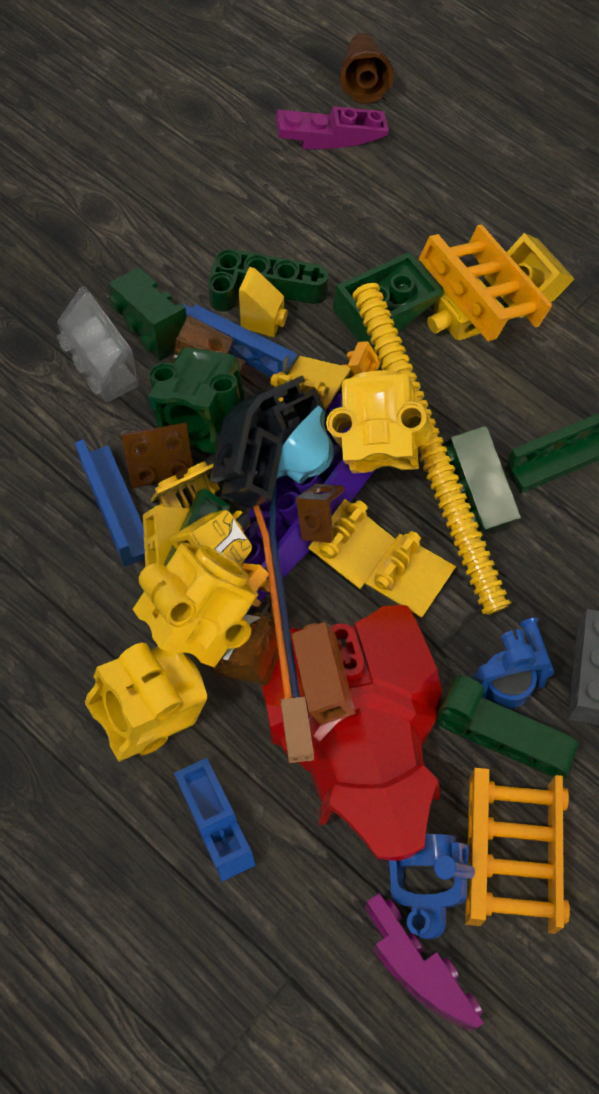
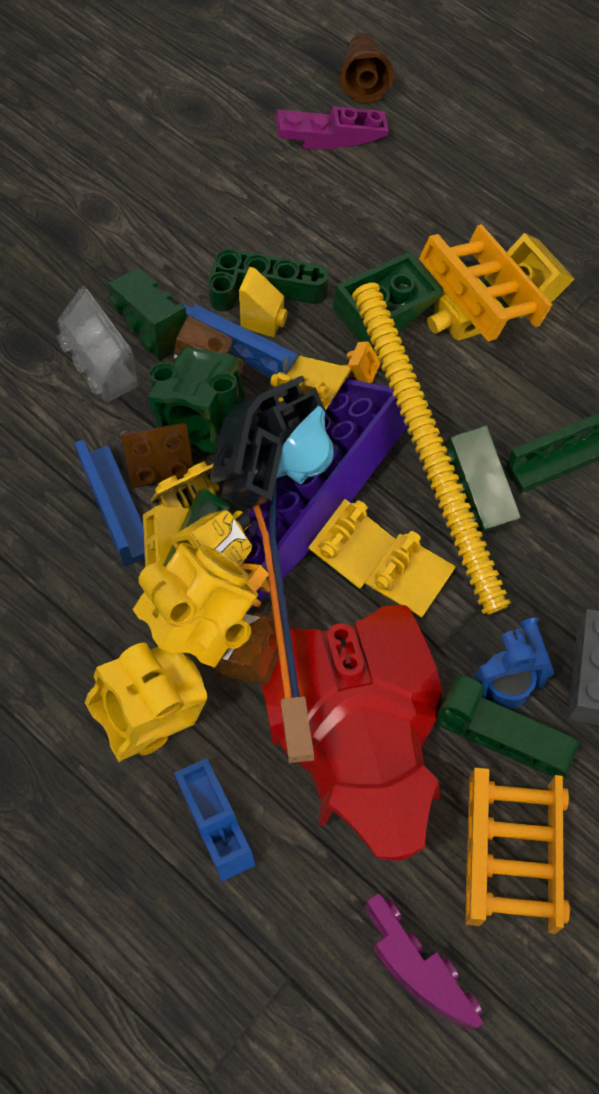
dark orange brick [291,622,356,725] -> none
reddish brown bracket [296,484,345,543] -> none
yellow piece [326,370,432,473] -> none
blue piece [389,834,475,939] -> none

